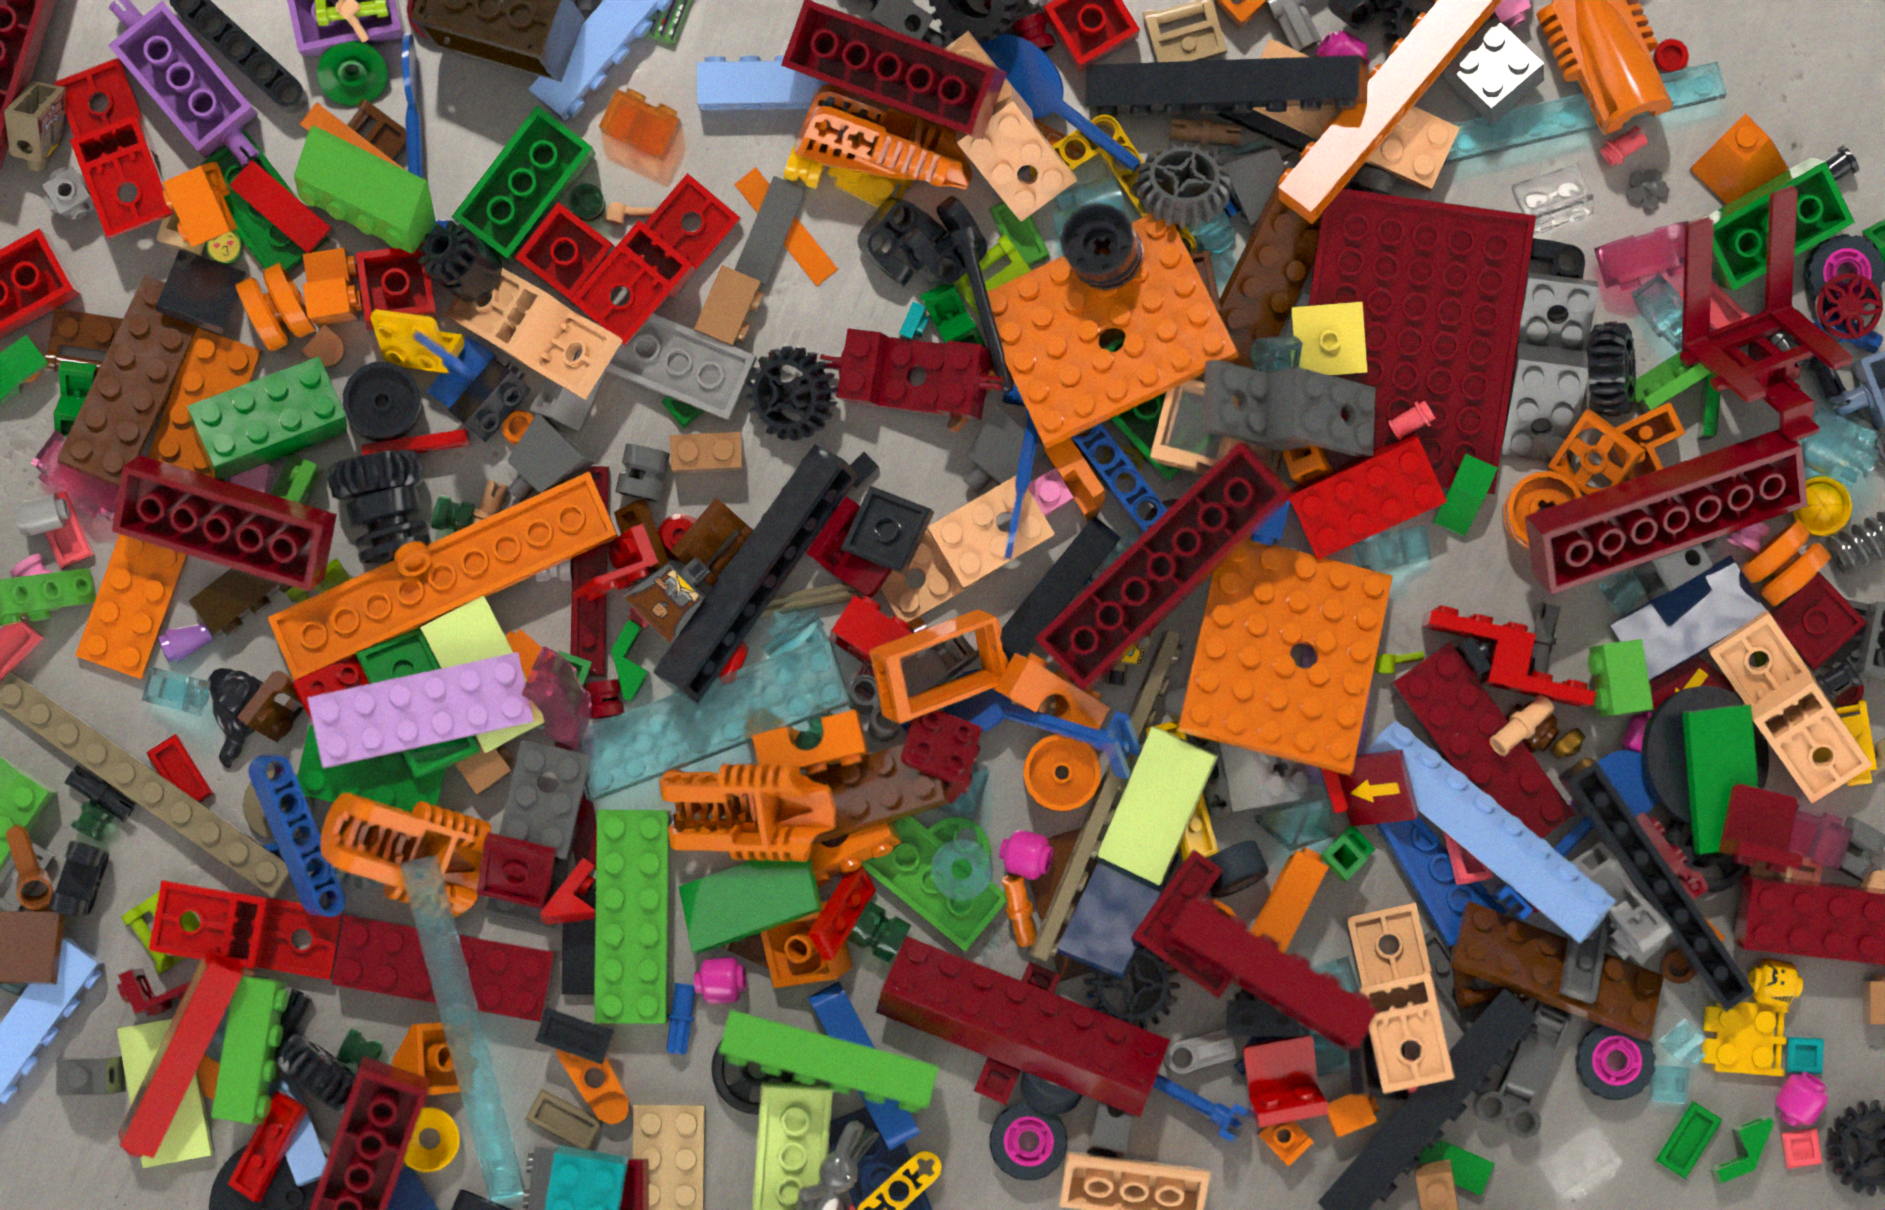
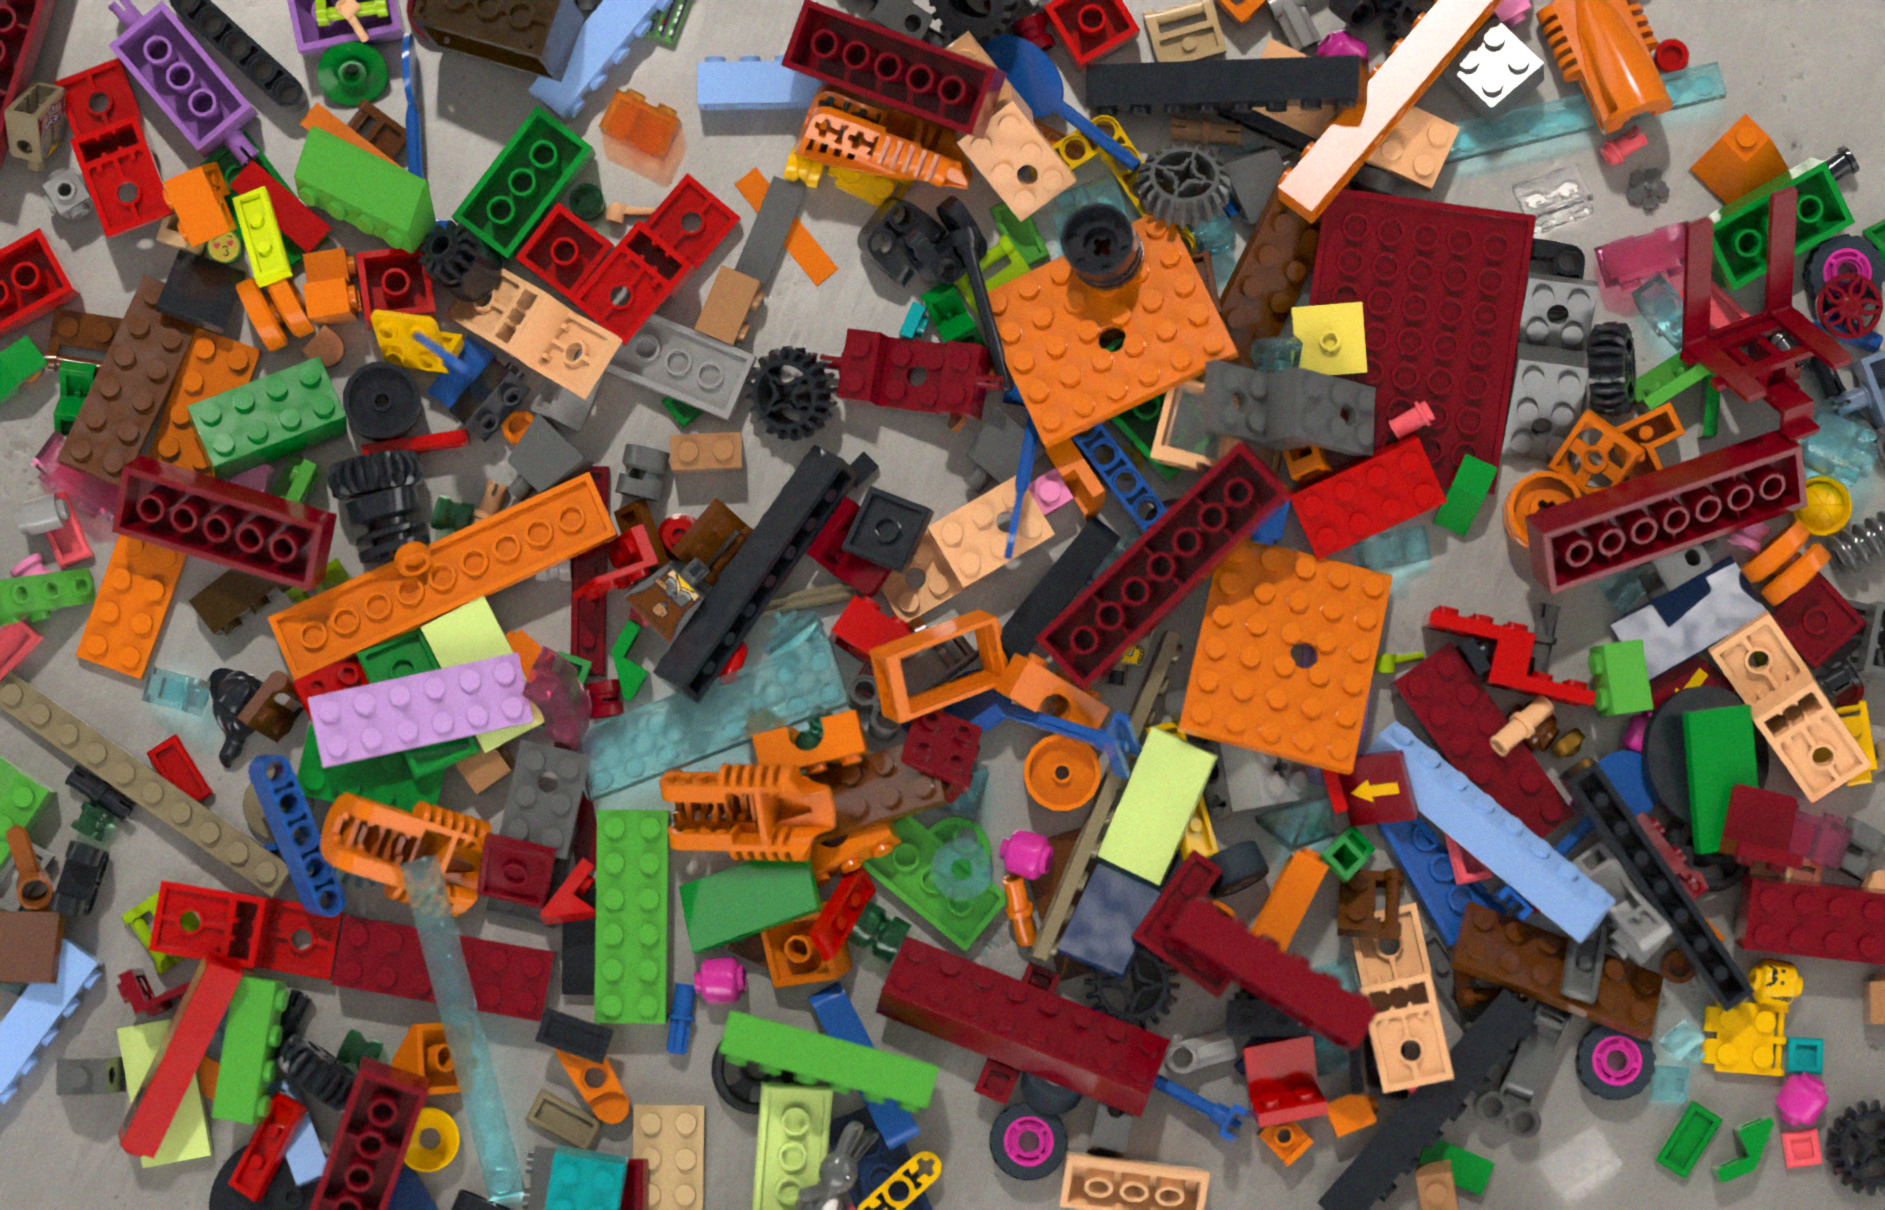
medium lavender cone [158,622,213,663] -> none
none -> neon yellow tile [232,186,293,288]
none -> reddish brown plate [1337,868,1404,940]

